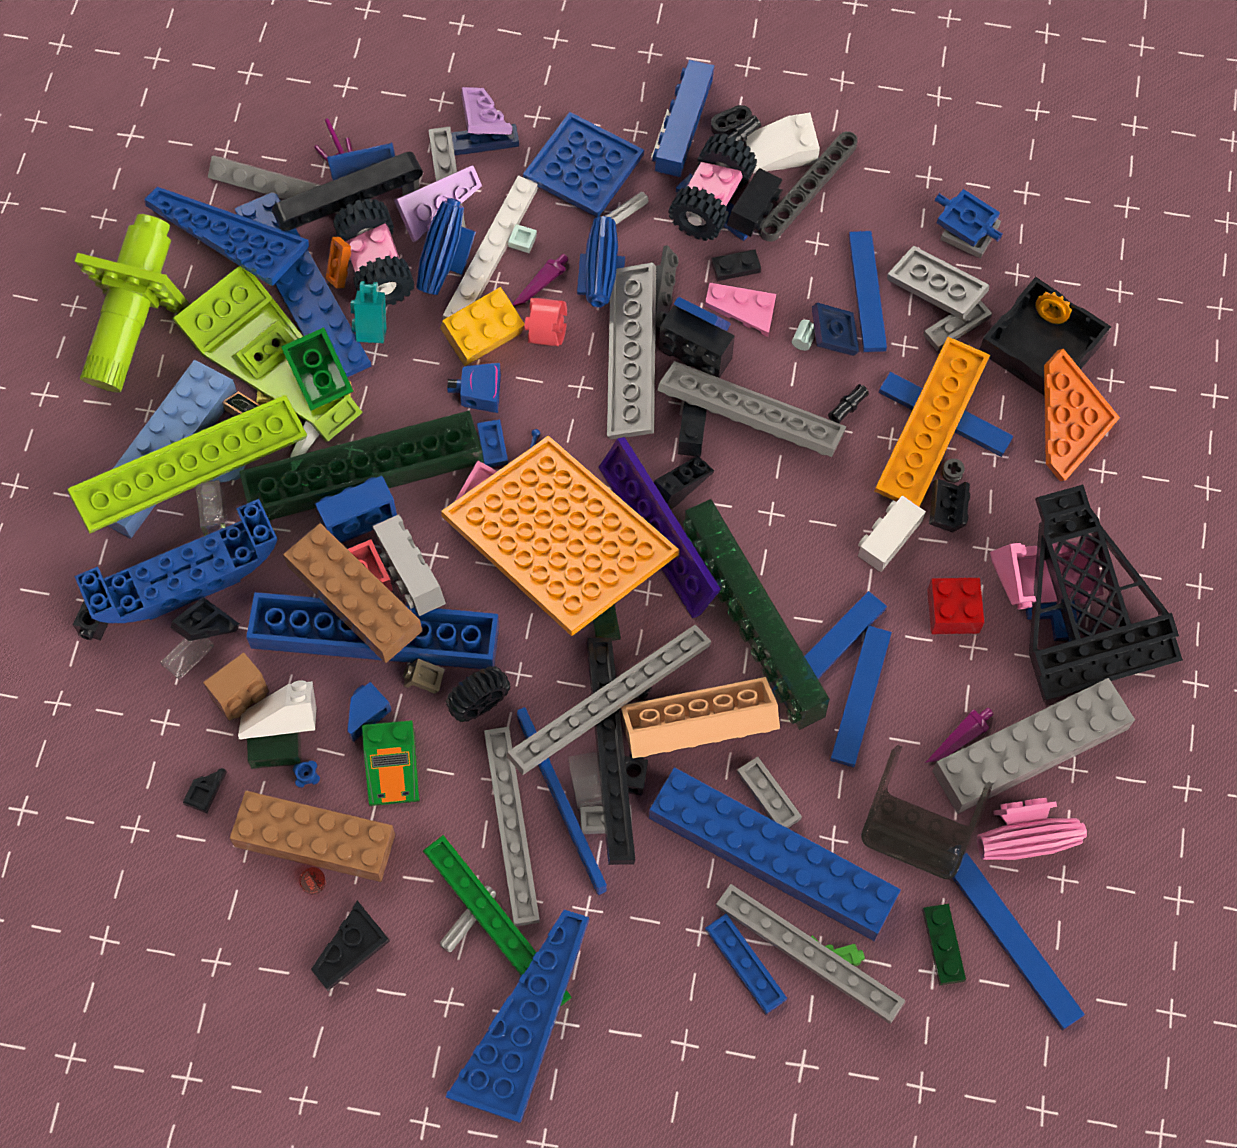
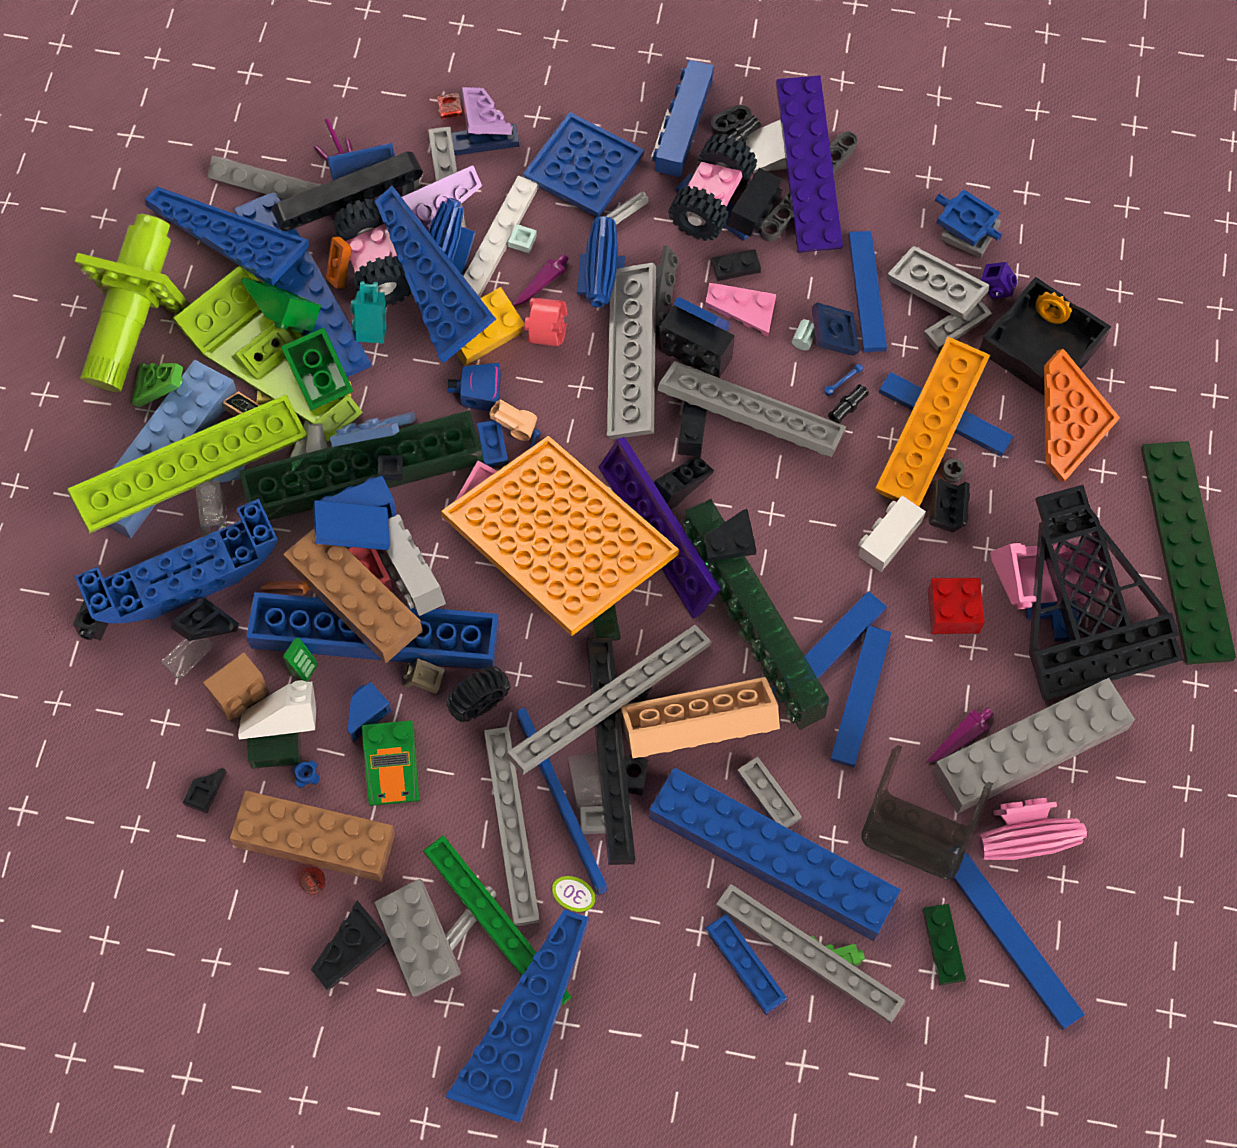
none -> bright green wing [132,363,183,407]
none -> green slope [241,277,321,333]
none -> dark orange axle [261,580,310,595]
none -> green slope [283,637,318,682]
none -> light grey cone [305,424,329,459]
none -> blue tile [313,501,390,550]
none -> medium blue wing [330,411,416,447]
none -> blue wing [375,186,496,363]
none -> light grey plate [375,879,461,997]
none -> black tile [378,455,403,480]
none -> clear red plate [437,93,462,119]
none -> light nougat piece [489,399,537,441]
none -> sticker [552,876,595,912]
none -> black wing [703,509,757,562]
none -> dark purple plate [776,75,843,253]
none -> blue hinge [825,364,863,396]
none -> dark purple brick [981,262,1018,299]
none -> dark green plate [1141,441,1236,665]

